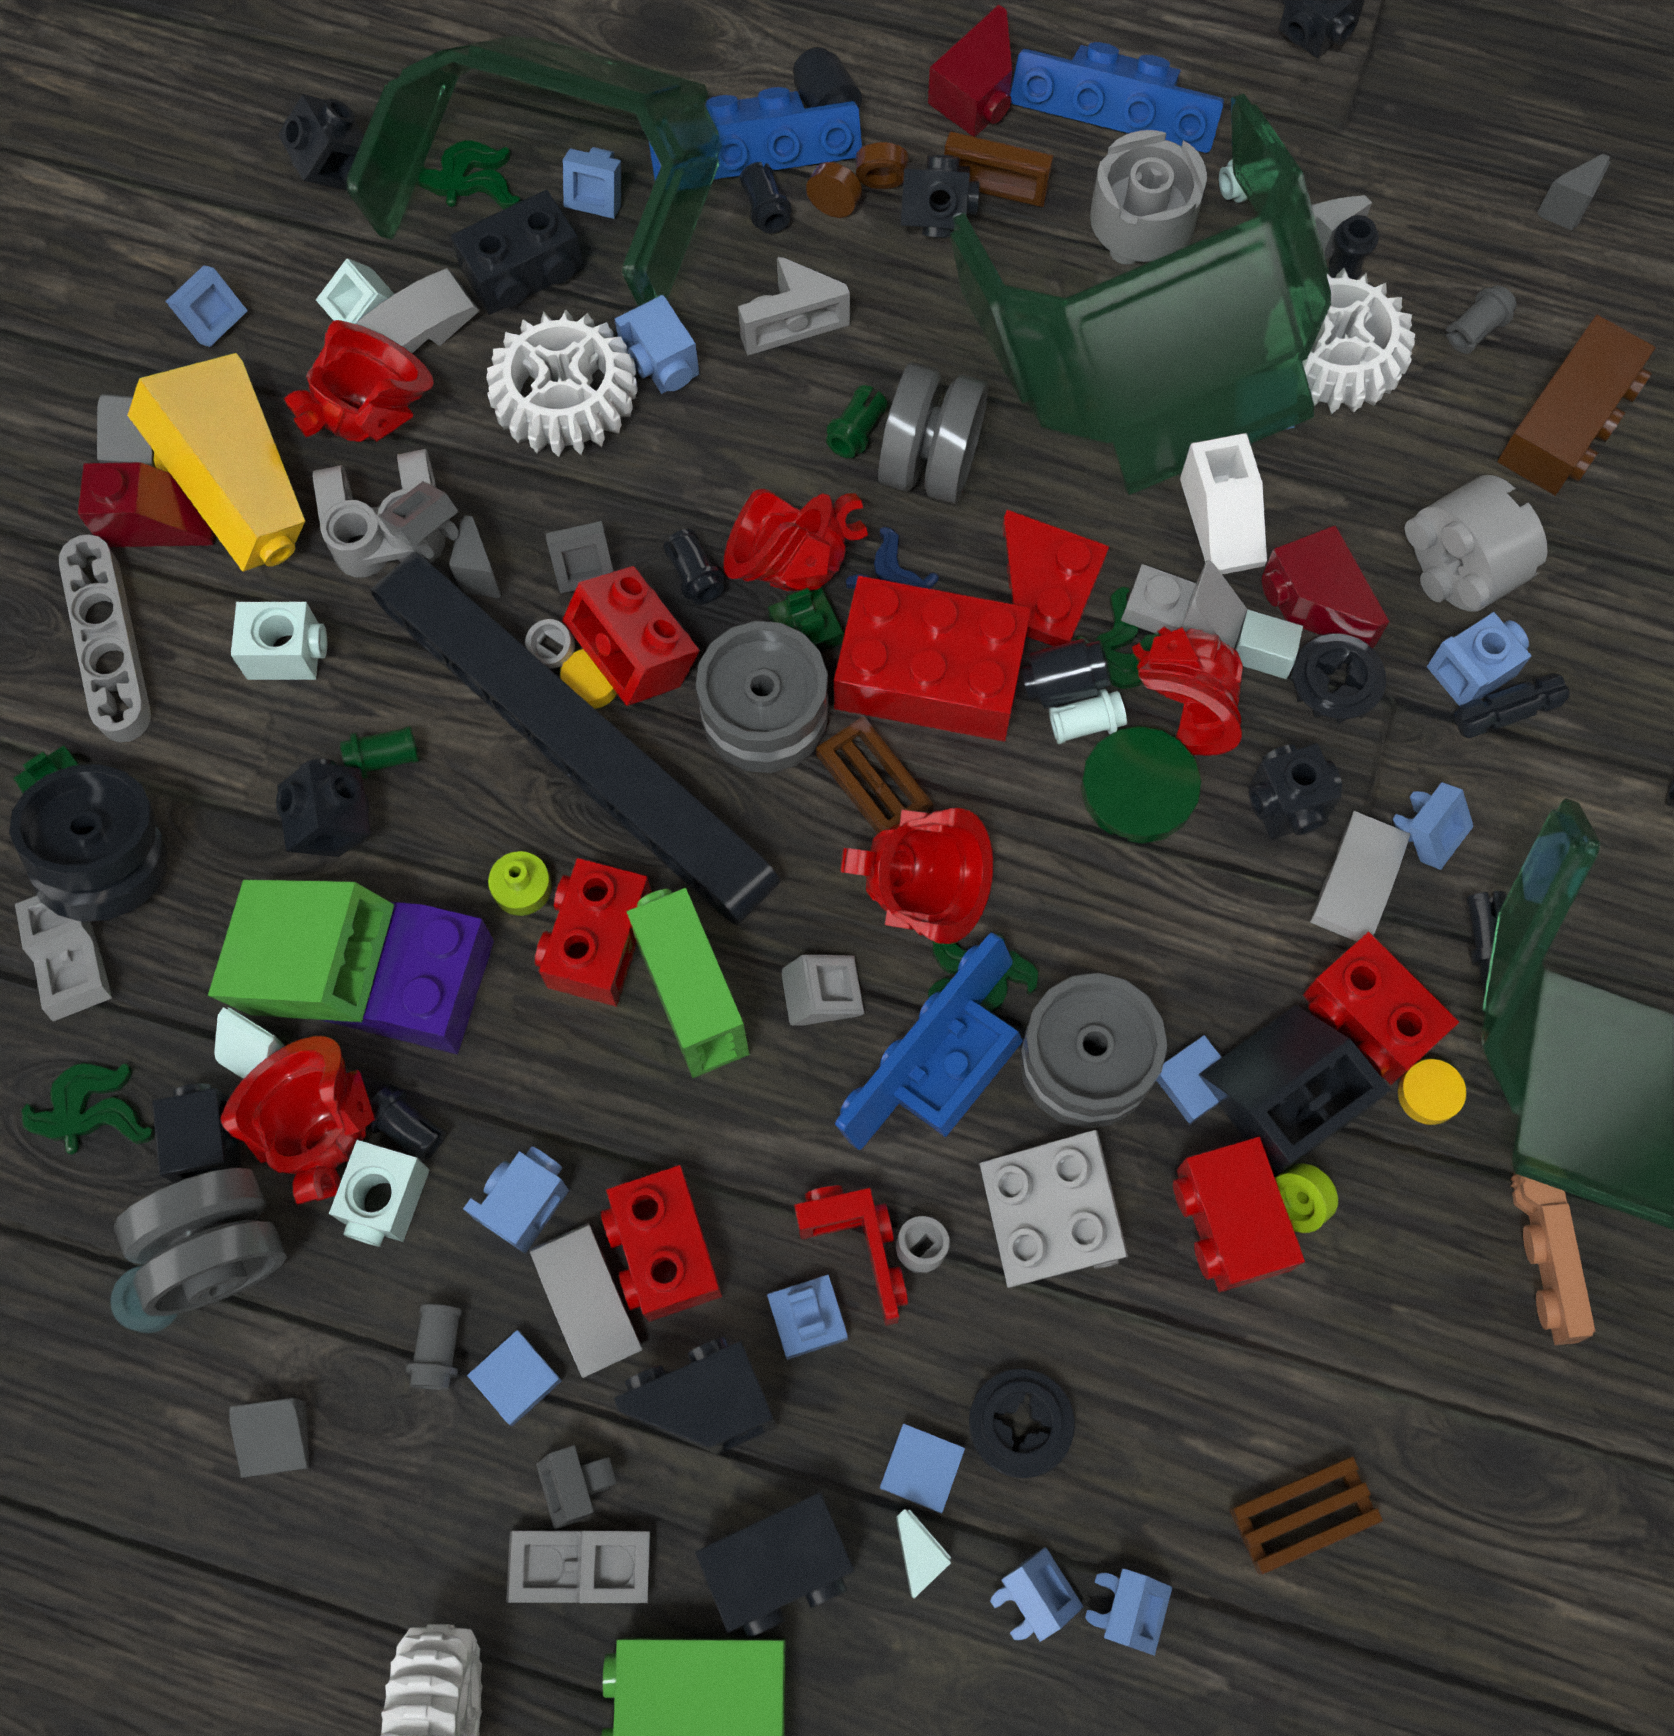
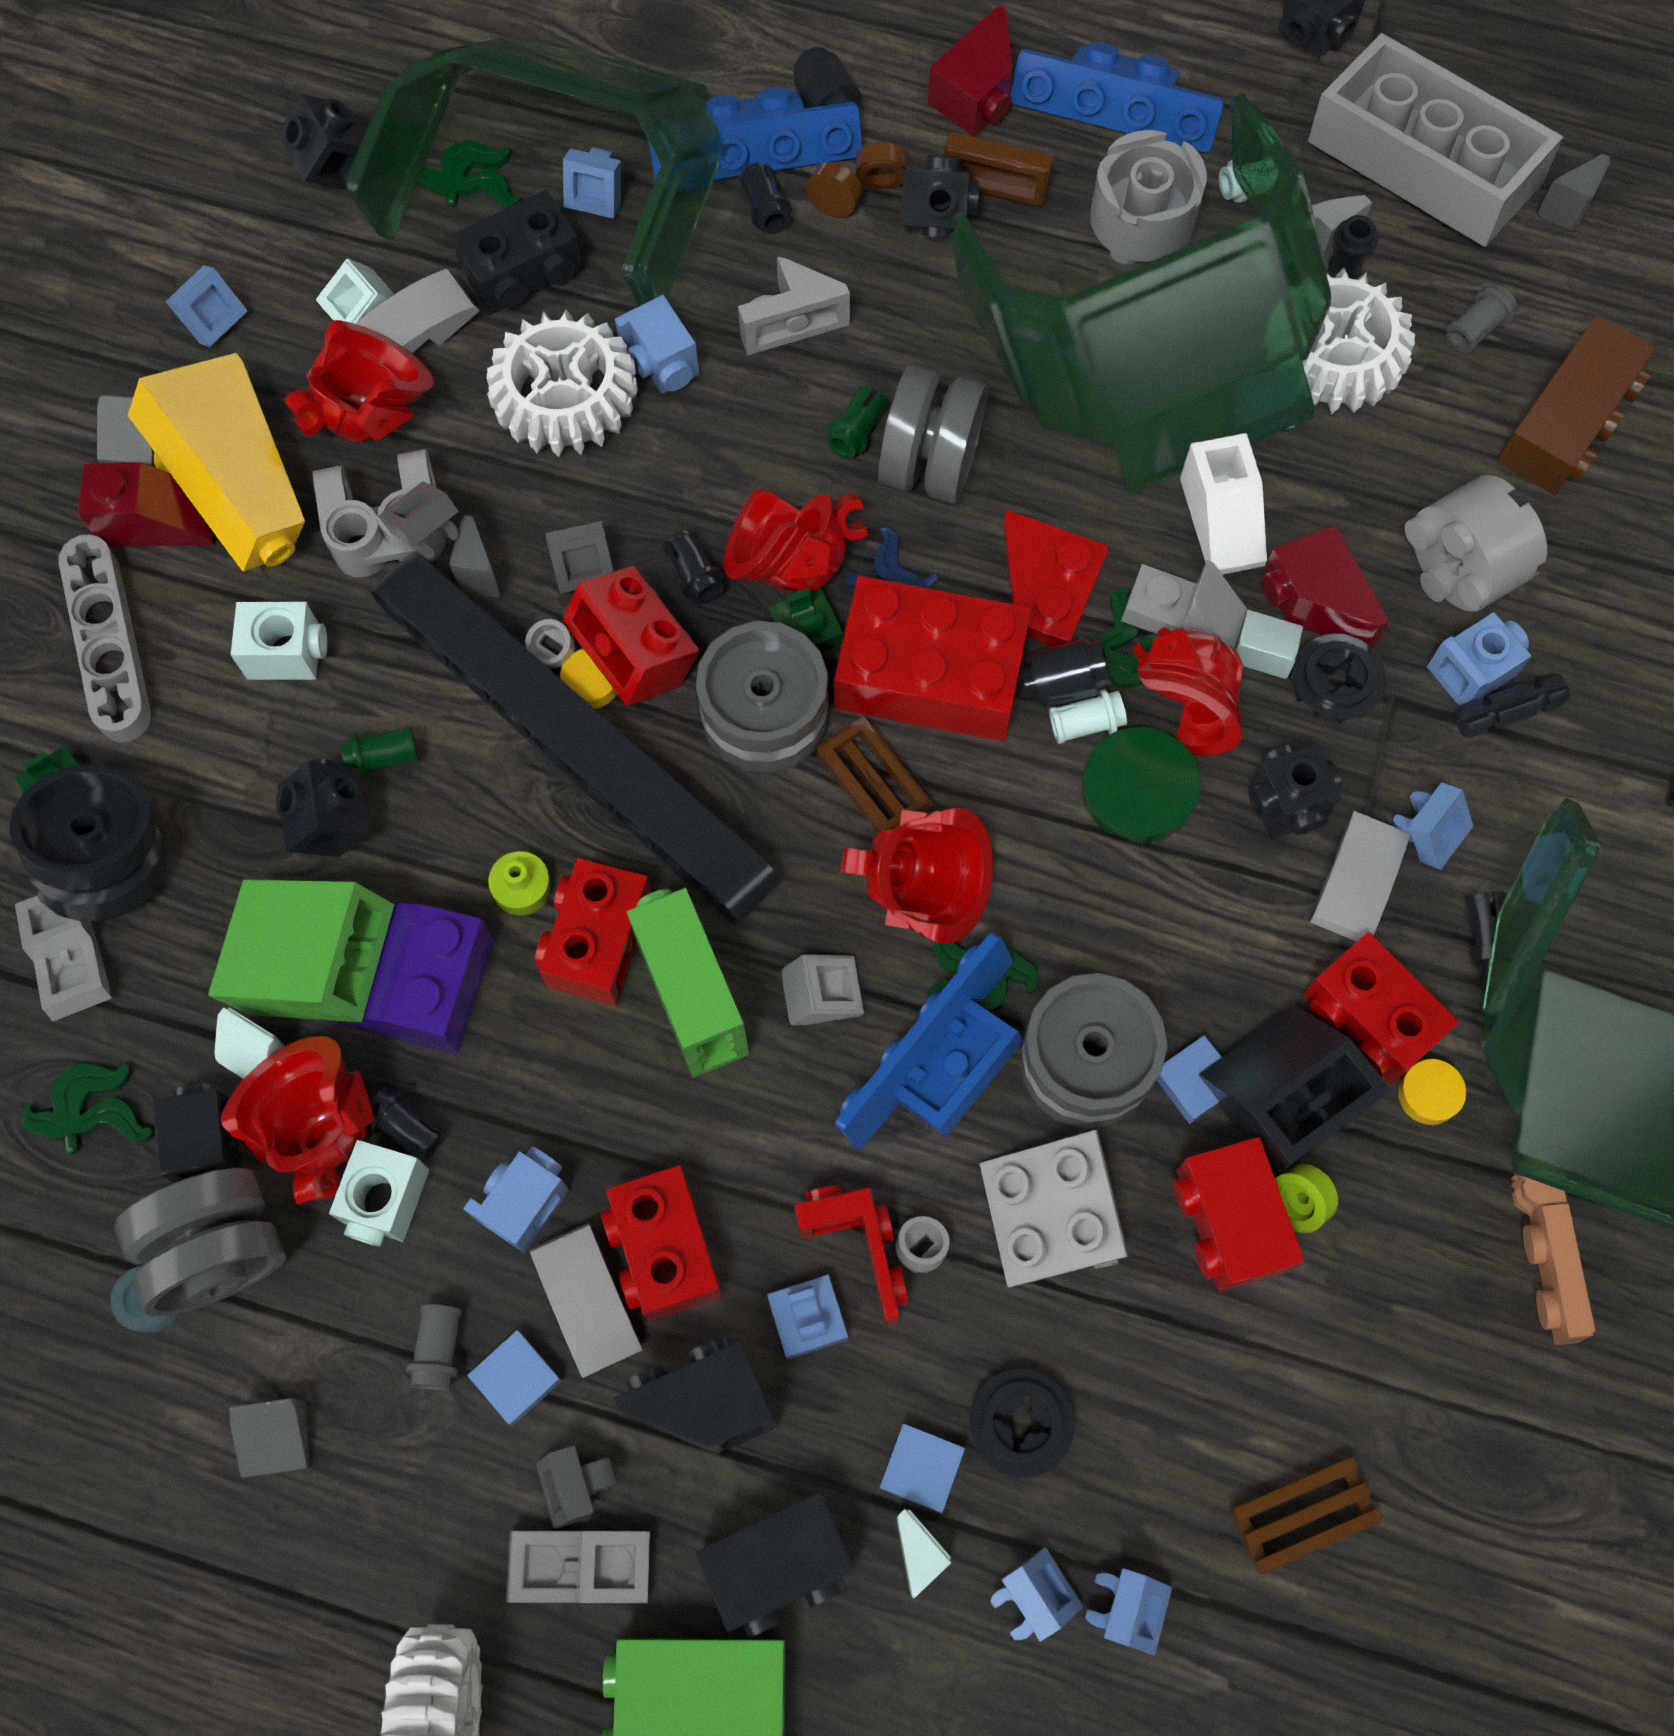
none -> light grey brick [1308,33,1564,247]

